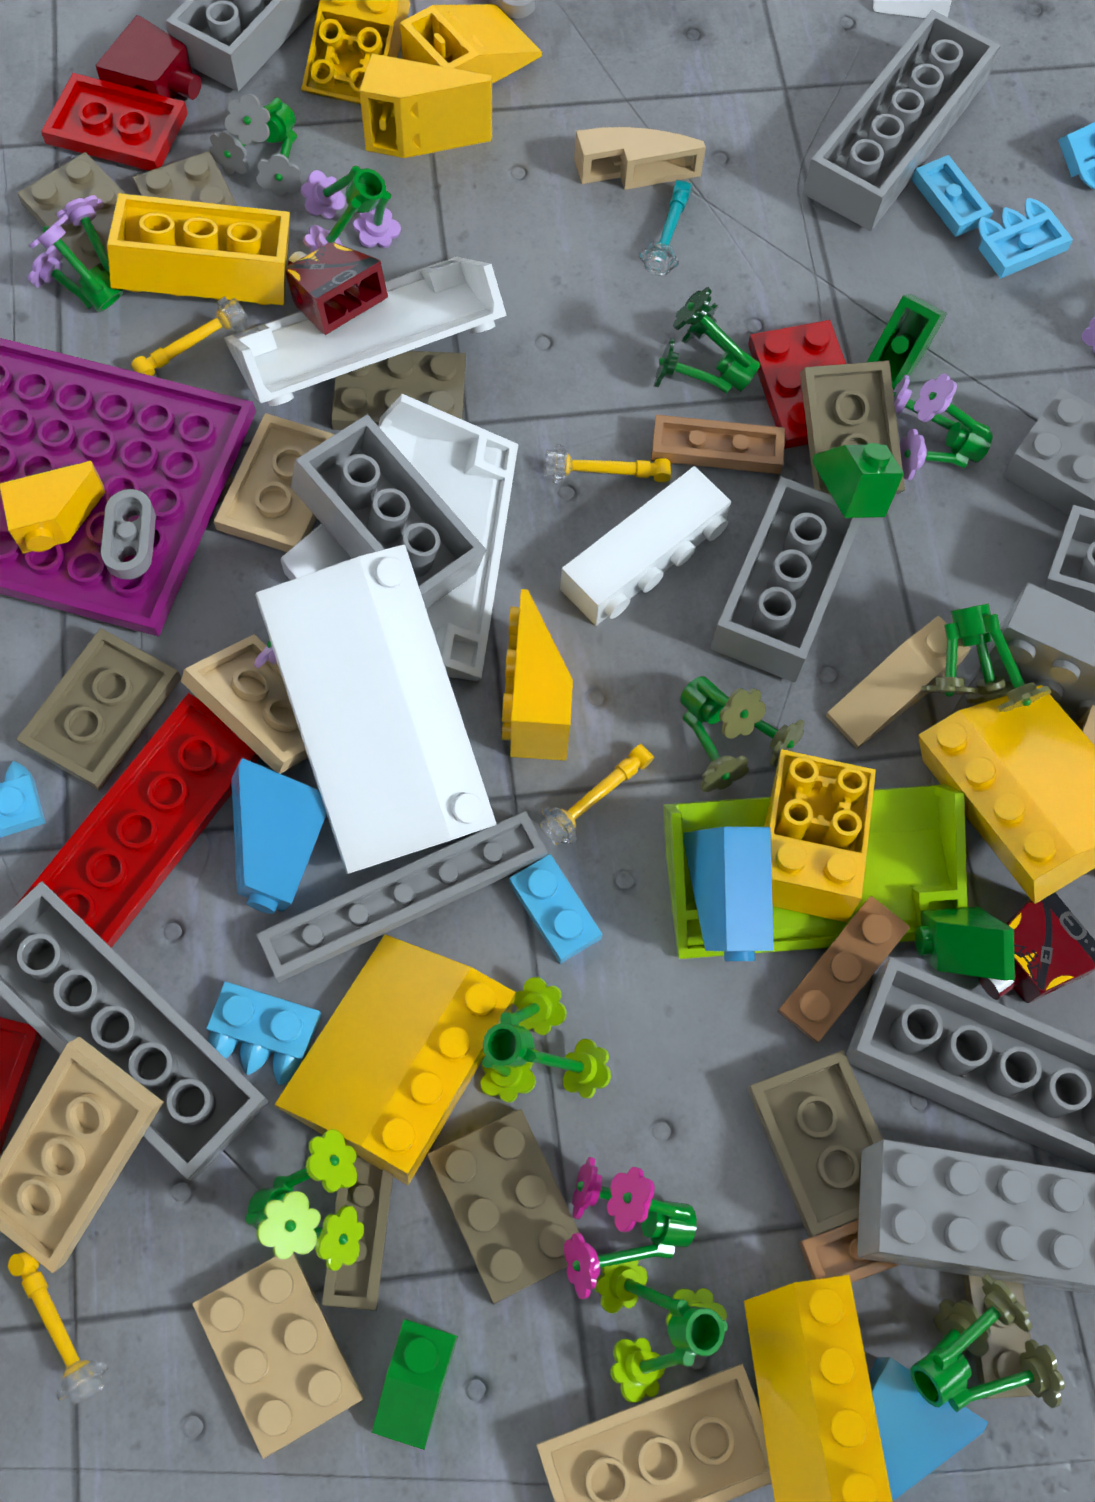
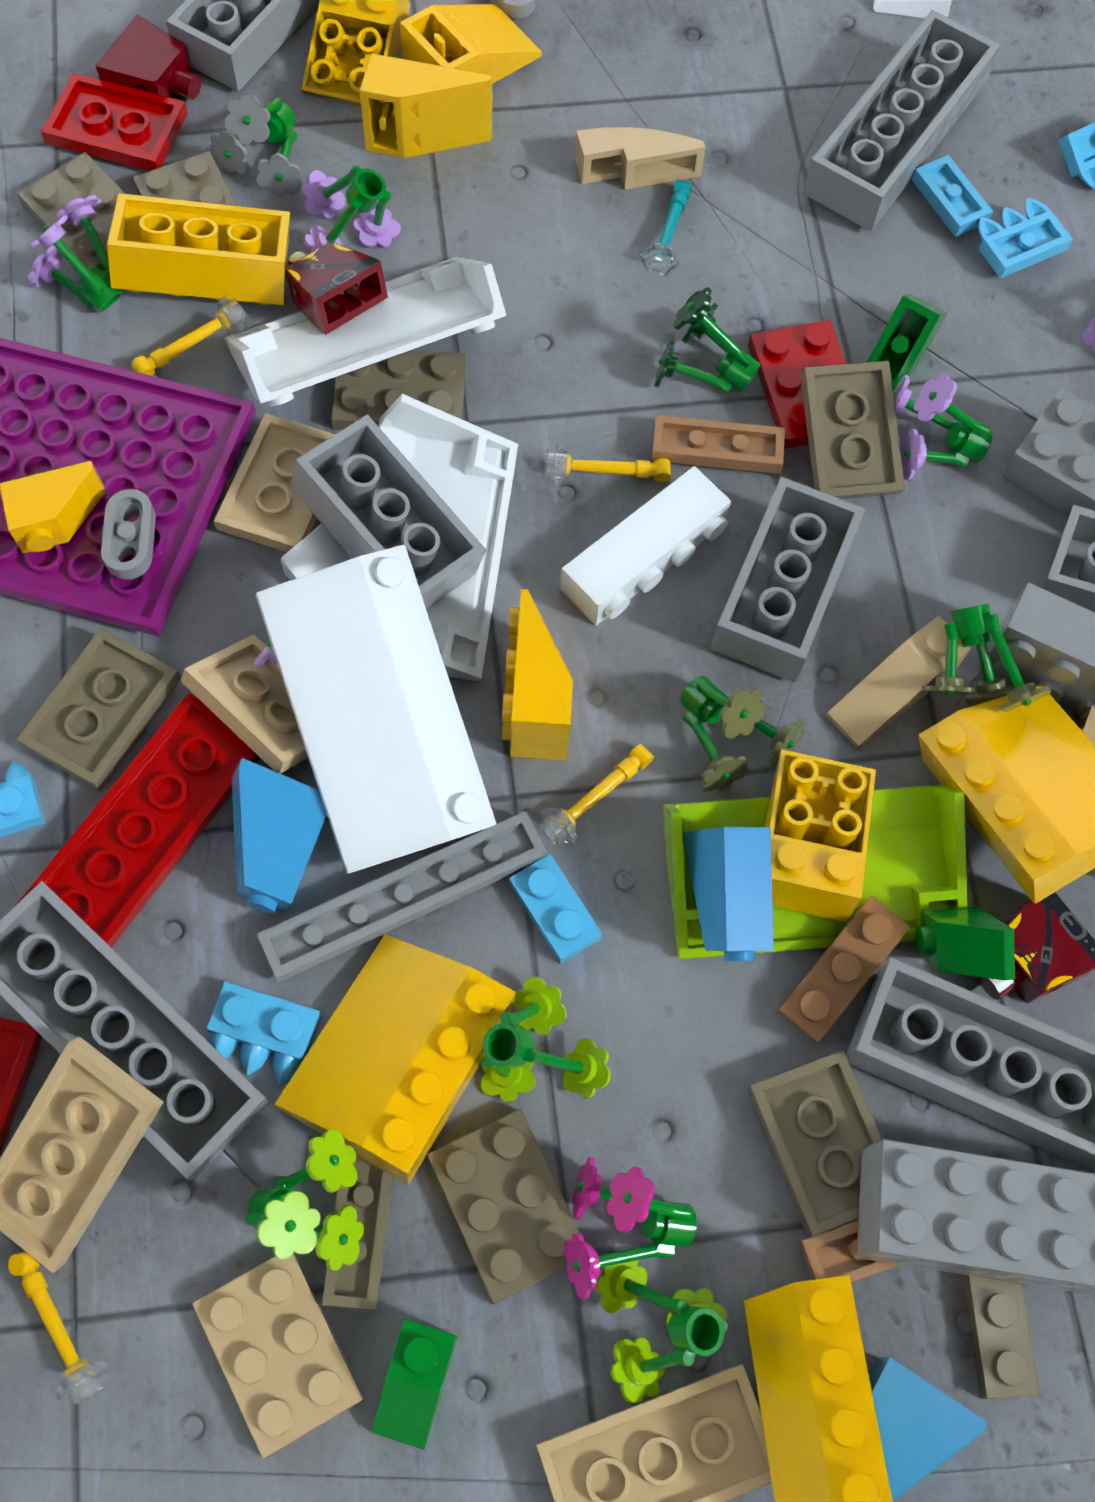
green slope [812,443,904,518] -> none
plant [910,1274,1065,1412] -> none

